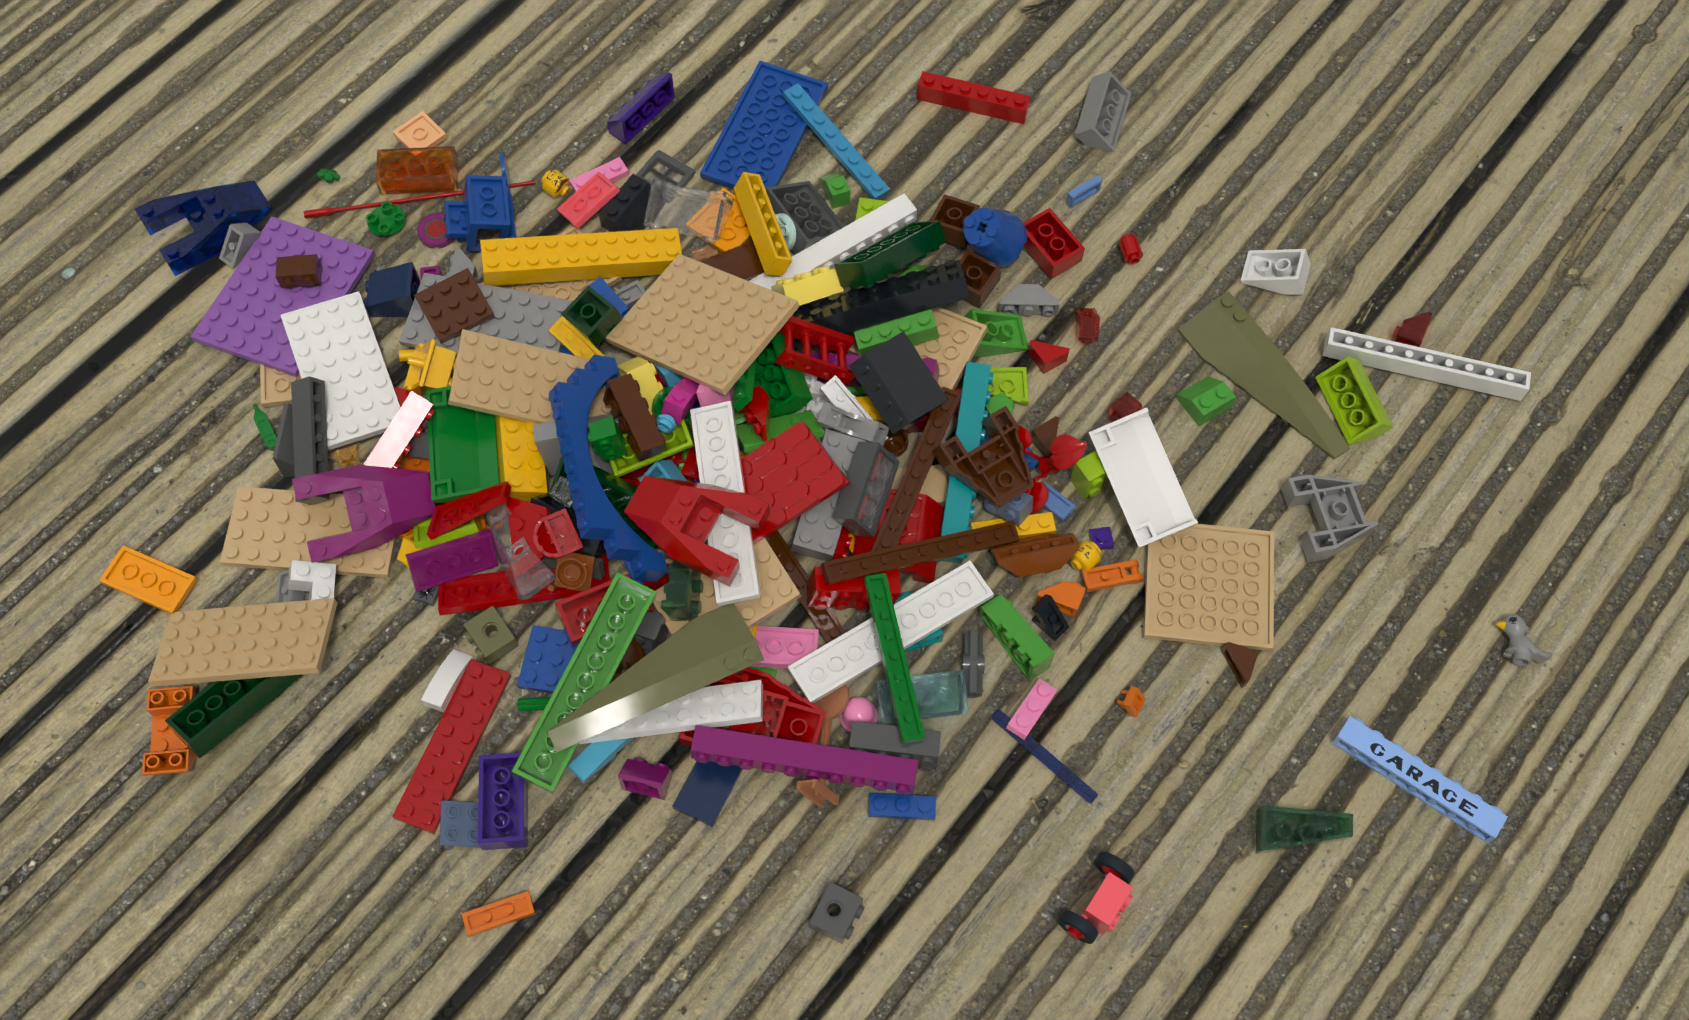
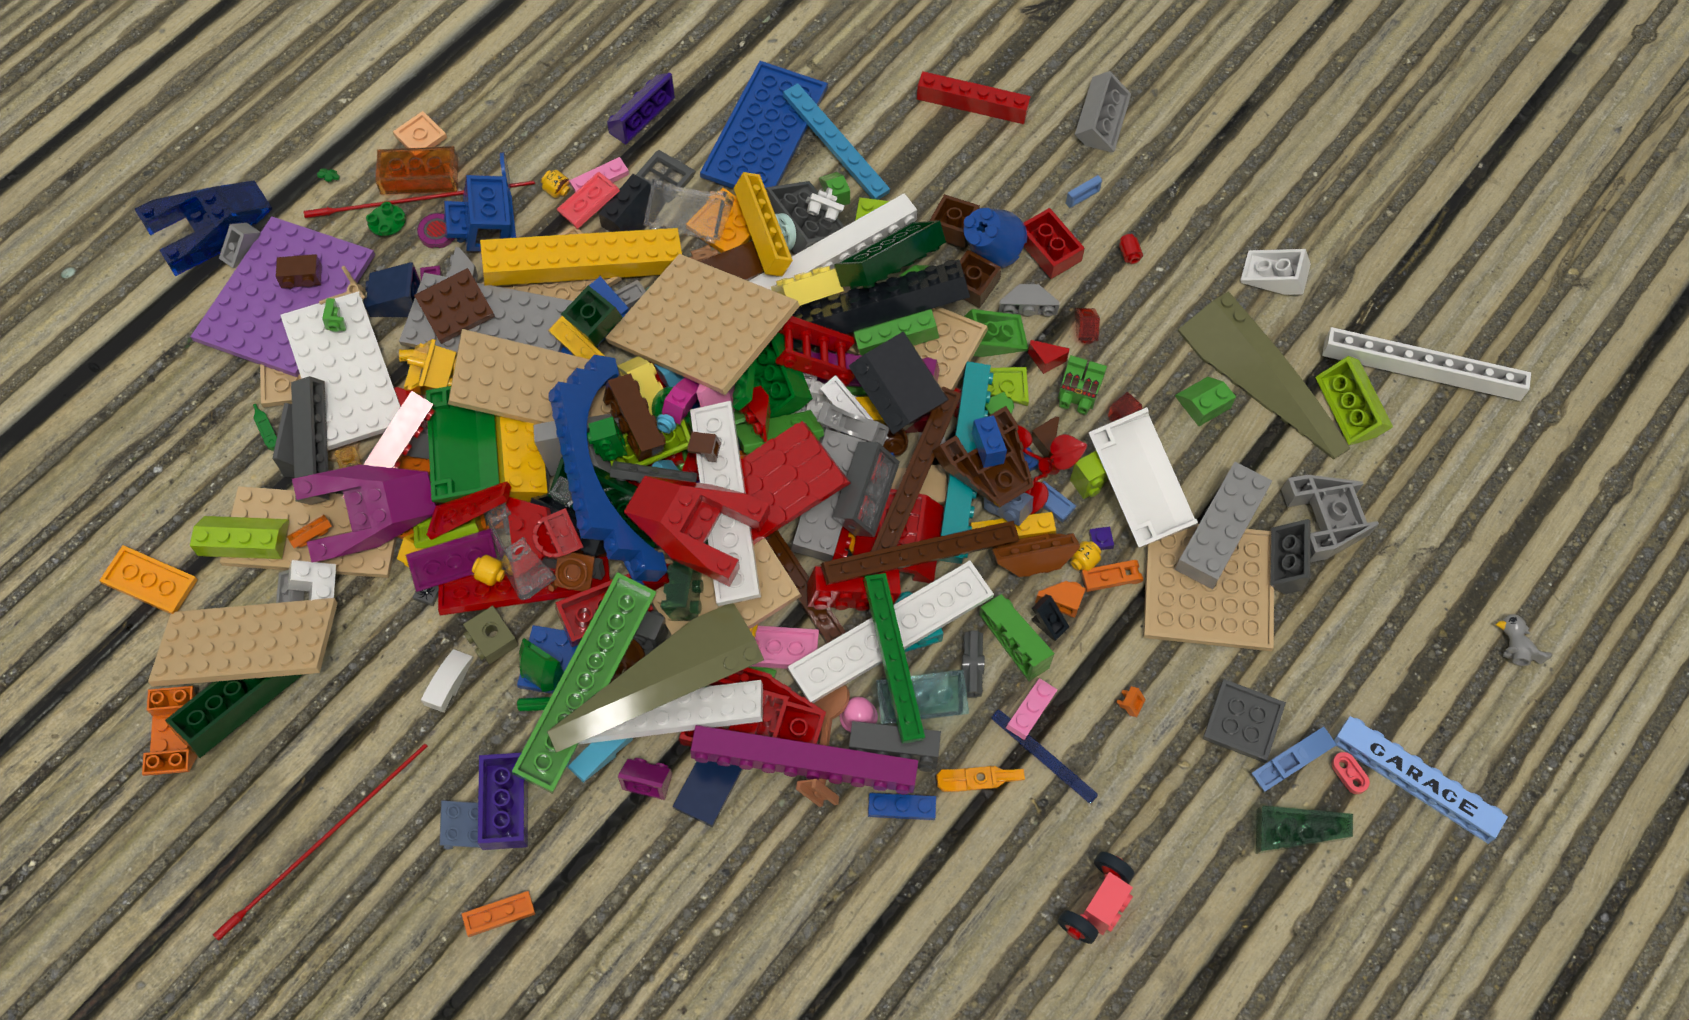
red plate [392,659,512,835] -> none
dark grey brick [809,882,865,944] -> none
reddish brown slope [1221,642,1258,688] -> none
clear red slope [1392,312,1433,347] -> none
none -> lime slope [190,516,289,559]
none -> red piece [213,744,428,941]
none -> orange plate [287,515,332,548]
none -> tan plant [319,266,365,305]
none -> bright green bracket [322,298,346,332]
none -> yellow head [472,555,506,586]
none -> green slope [519,638,564,692]
none -> dark grey plate [610,461,698,483]
none -> reddish brown panel [687,432,721,462]
none -> white hips [806,188,844,223]
none -> light orange piece [936,766,1025,792]
none -> blue brick [971,415,1007,468]
none -> bright green hips [1058,355,1107,415]
none -> light grey brick [1175,462,1272,590]
none -> dark grey plate [1203,679,1286,763]
none -> medium blue slope [1251,727,1337,792]
none -> dark grey slope [1270,519,1311,594]
none -> coral plate [1332,752,1370,794]

